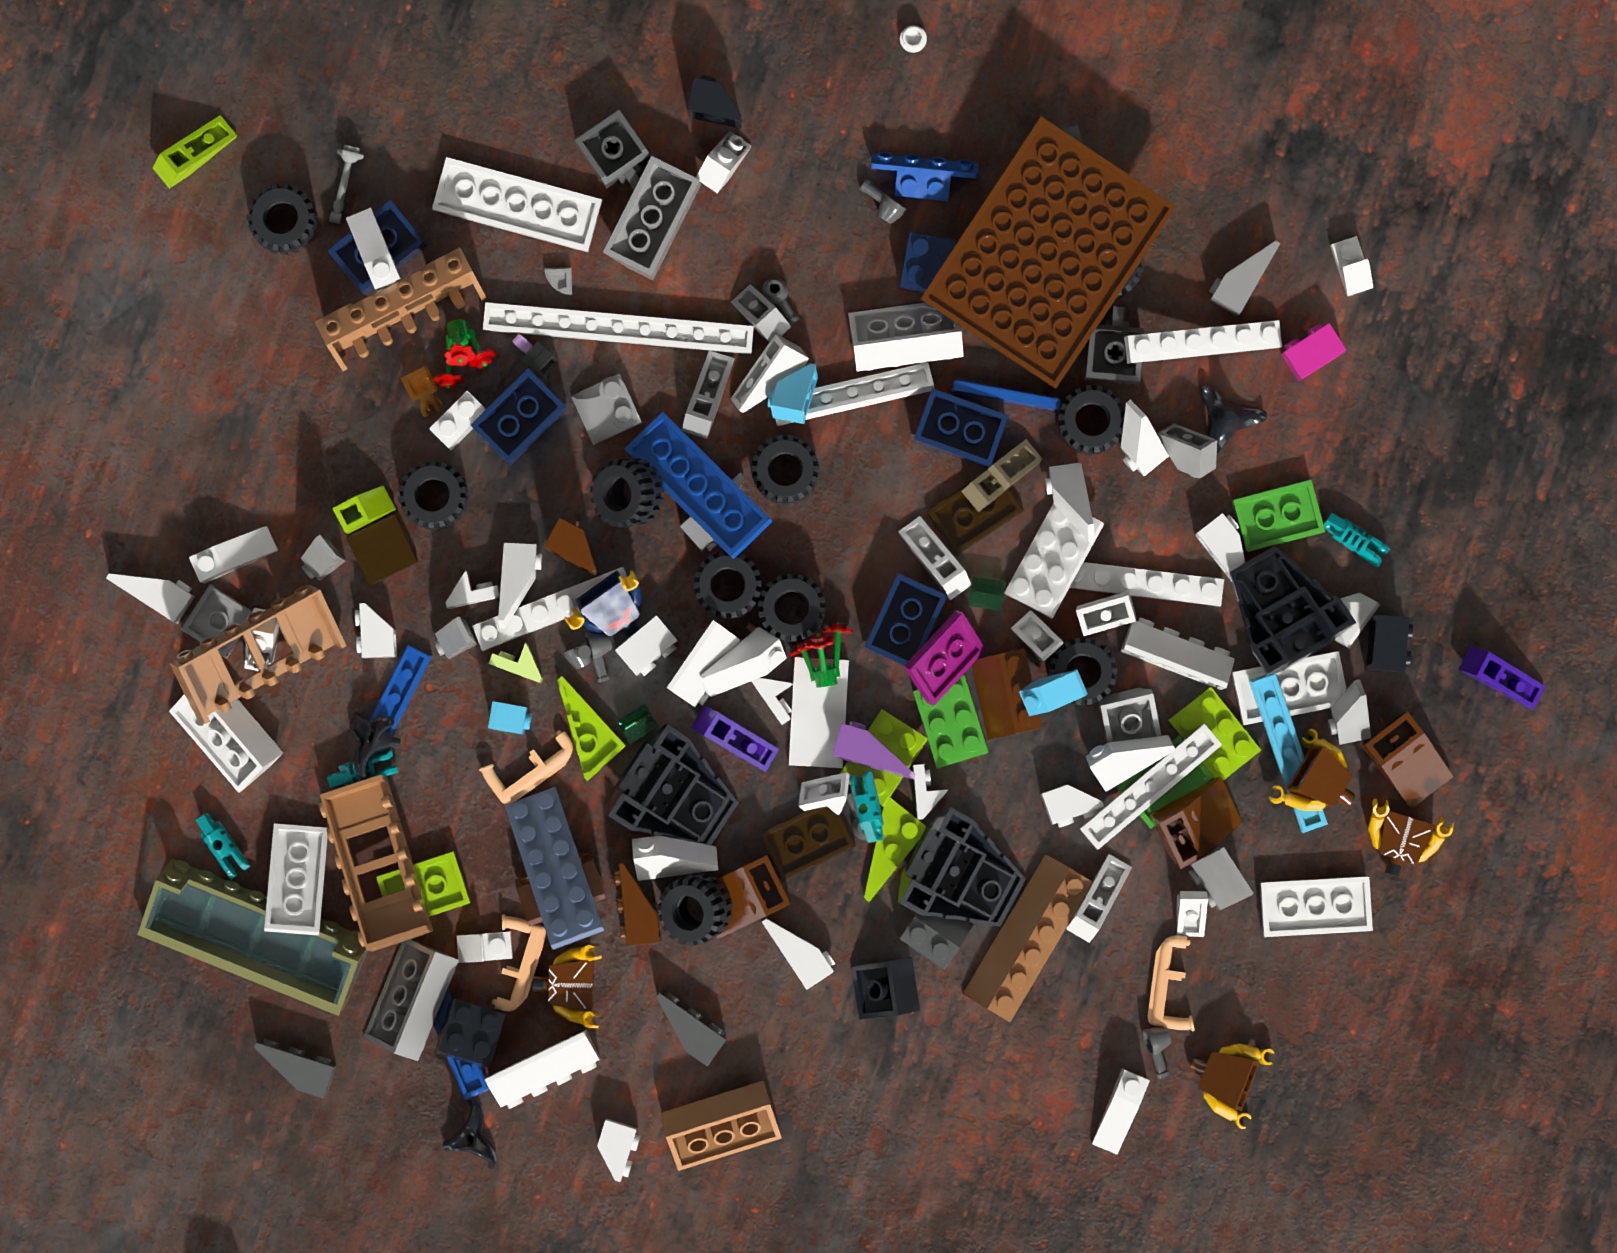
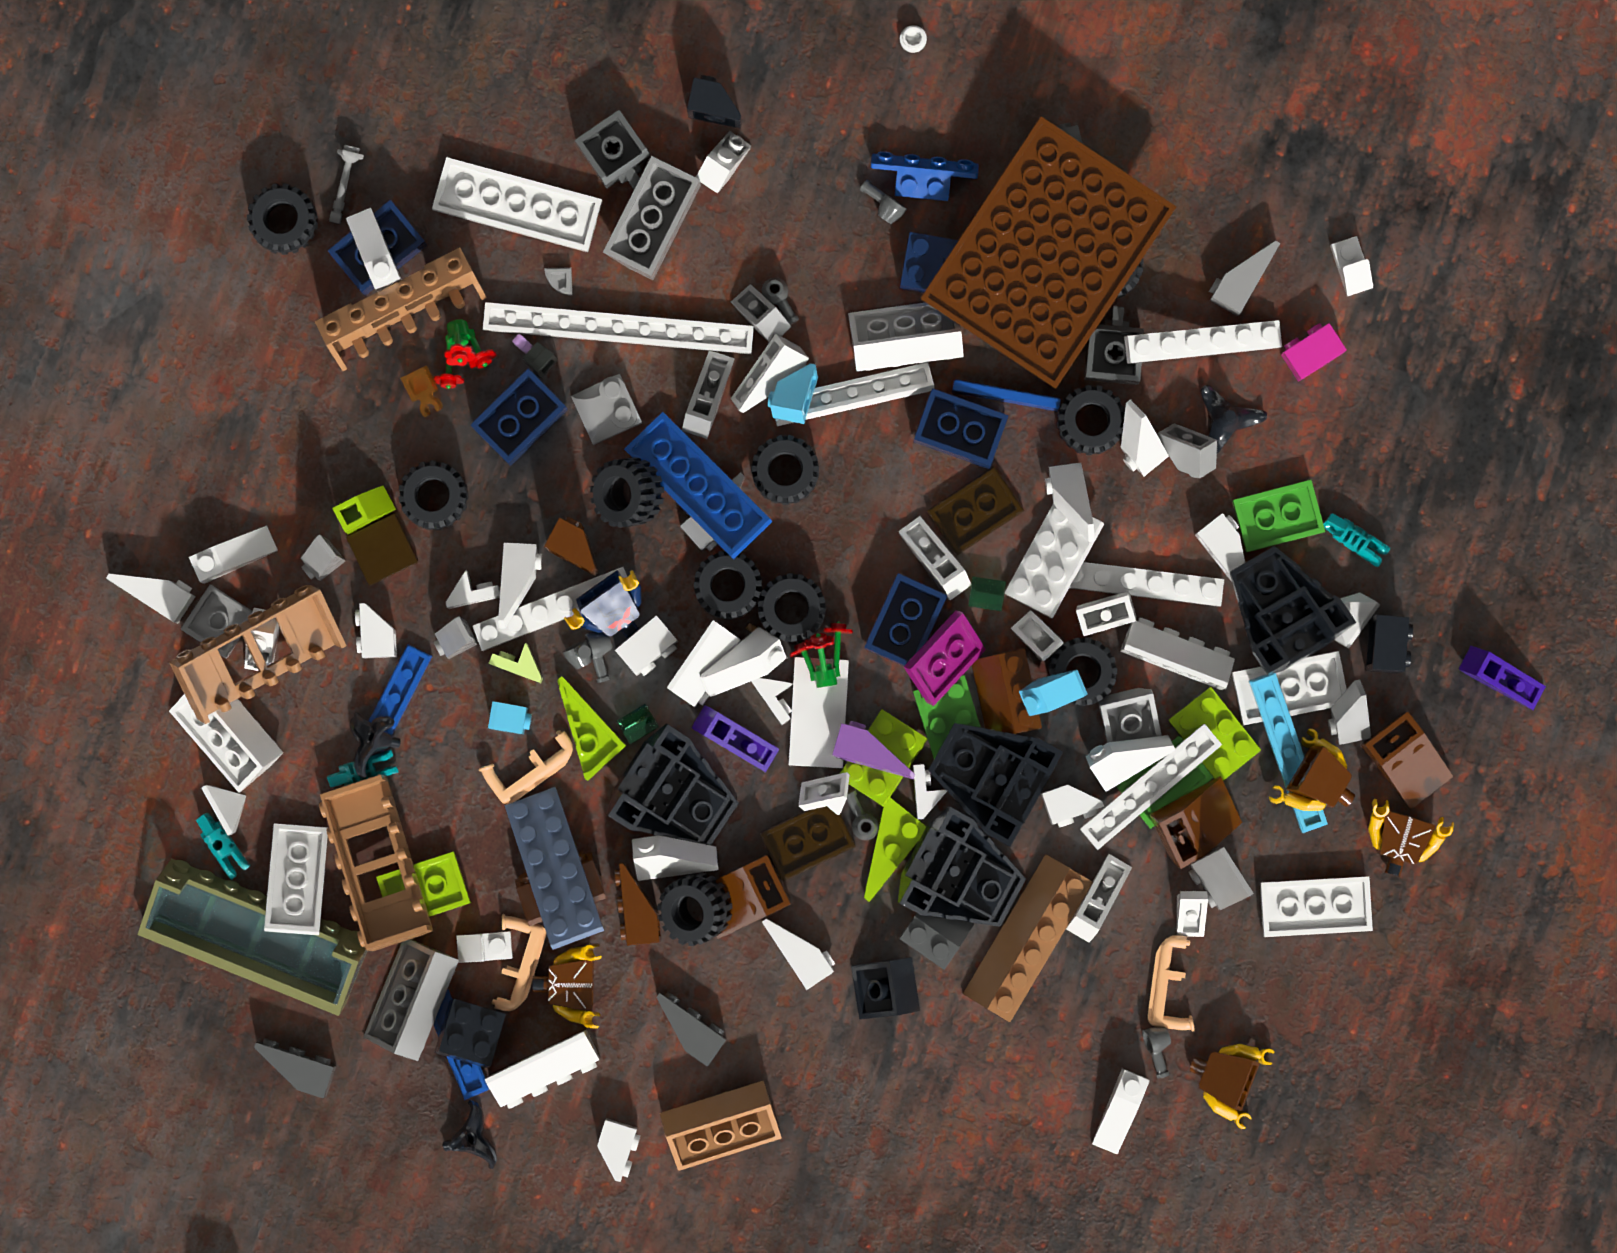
lime slope [153,115,237,189] -> none
white brick [429,391,486,450] -> none
teal hinge [849,771,884,843] -> none
dark tan slope [961,439,1043,512] -> none
none -> white slope [202,785,246,835]
none -> black wedge [928,723,1063,847]

